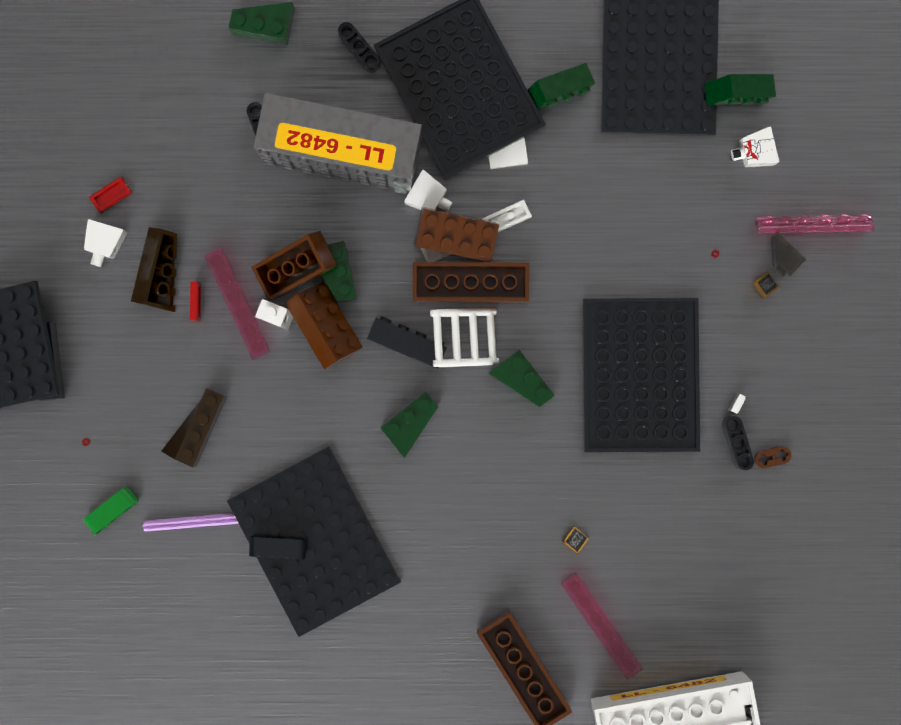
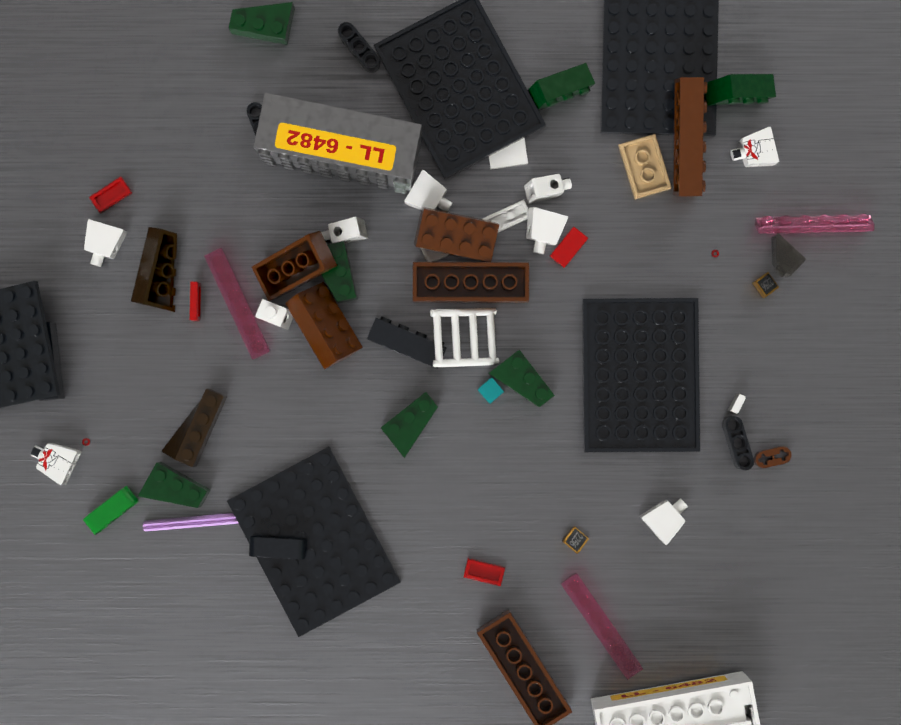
none -> white torso [31,443,82,485]
none -> dark green wedge [137,462,211,508]
none -> white torso [321,217,368,244]
none -> red tile [463,558,505,586]
none -> teal tile [478,377,504,404]
none -> white torso [524,174,572,204]
none -> white torso [526,207,568,254]
none -> red tile [549,227,588,268]
none -> tan tile [618,134,672,200]
none -> white torso [639,498,688,545]
none -> reddish brown brick [673,77,707,196]

